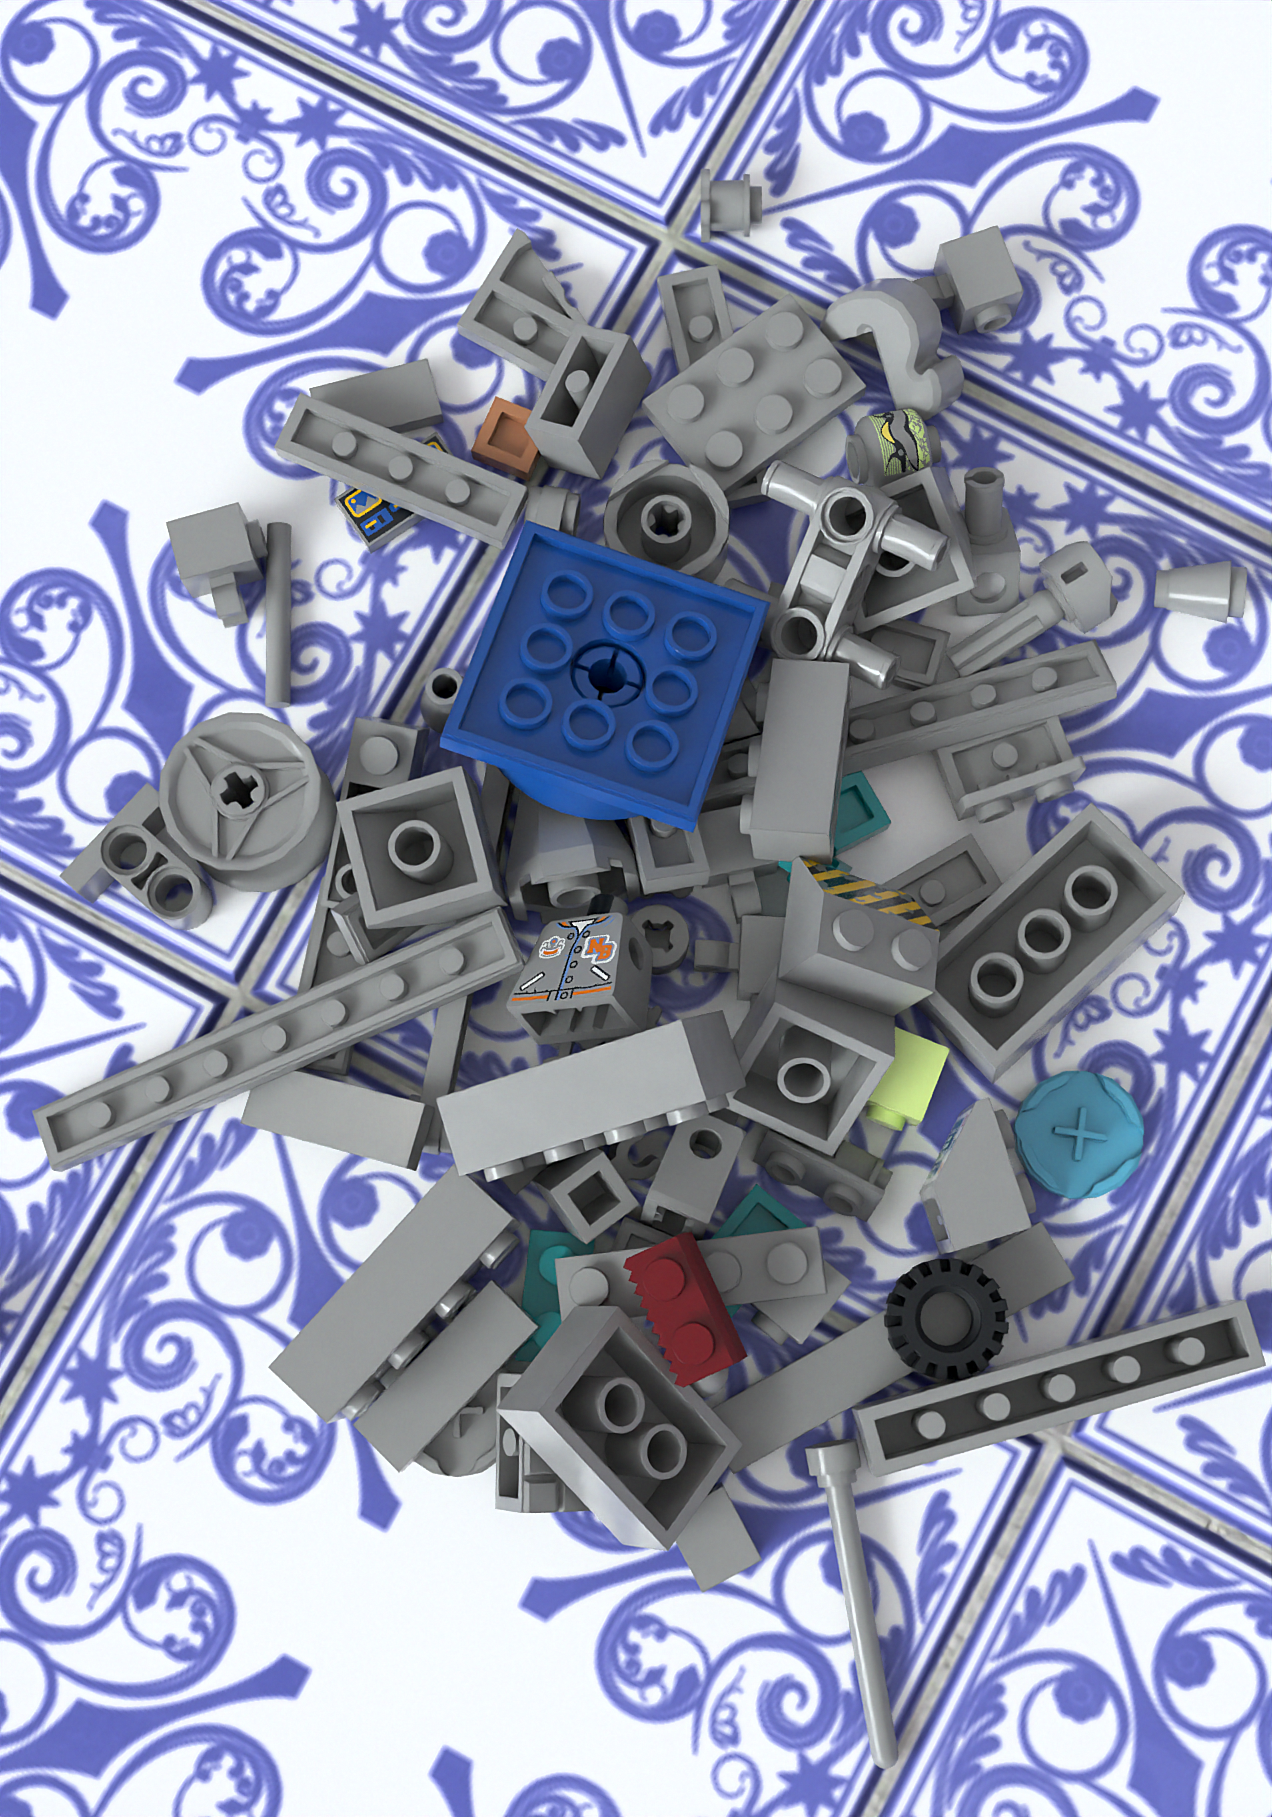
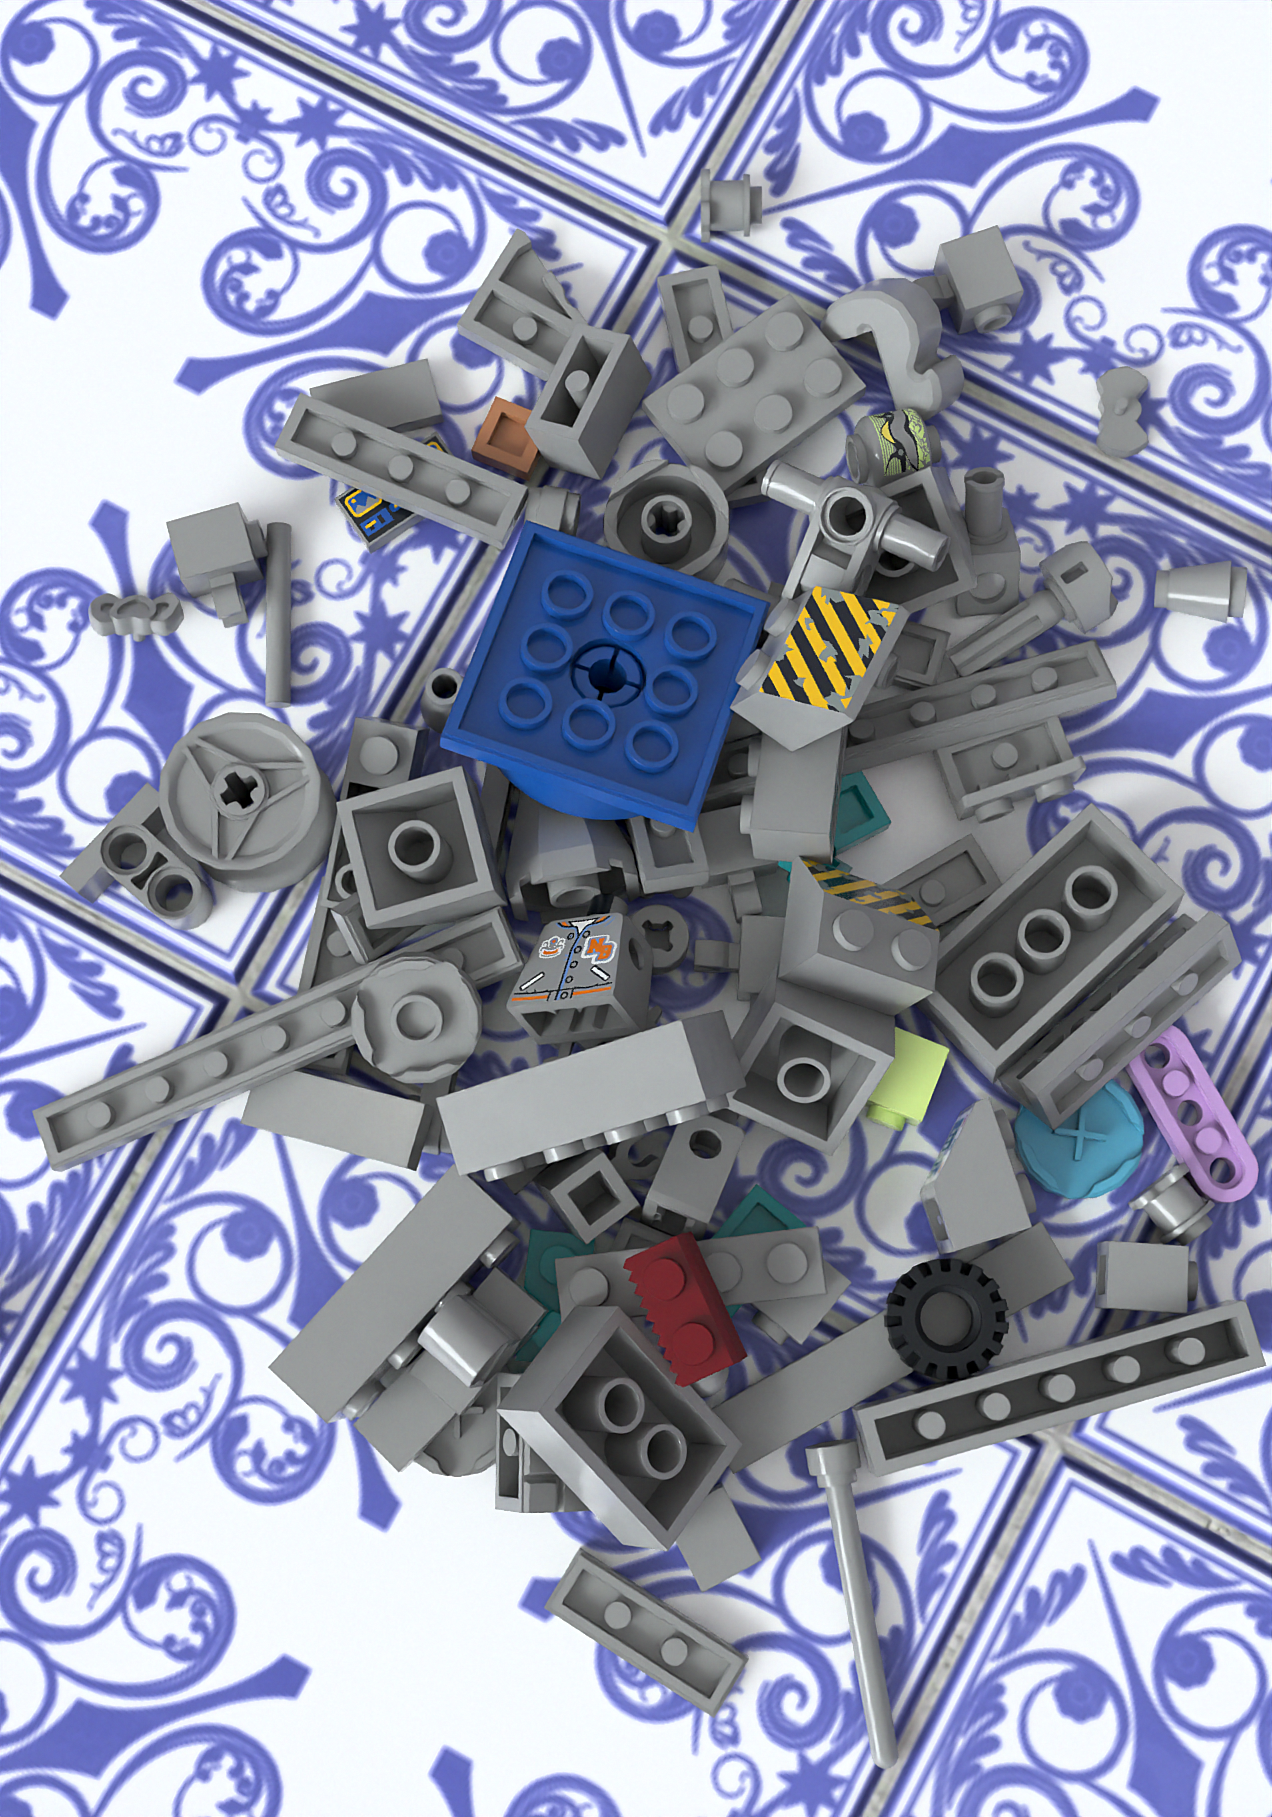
light grey hinge [753,1128,893,1222] -> none
none -> light grey piece [88,593,184,642]
none -> light grey tile [351,952,483,1083]
none -> light grey tile [409,1267,549,1415]
none -> light grey tile [544,1548,749,1718]
none -> slope [730,586,911,752]
none -> light grey fence [998,910,1242,1130]
none -> light grey brick [1095,1241,1198,1314]
none -> light grey piece [1096,366,1149,459]
none -> lavender plate [1125,1025,1259,1203]
none -> light grey brick [1128,1162,1215,1246]

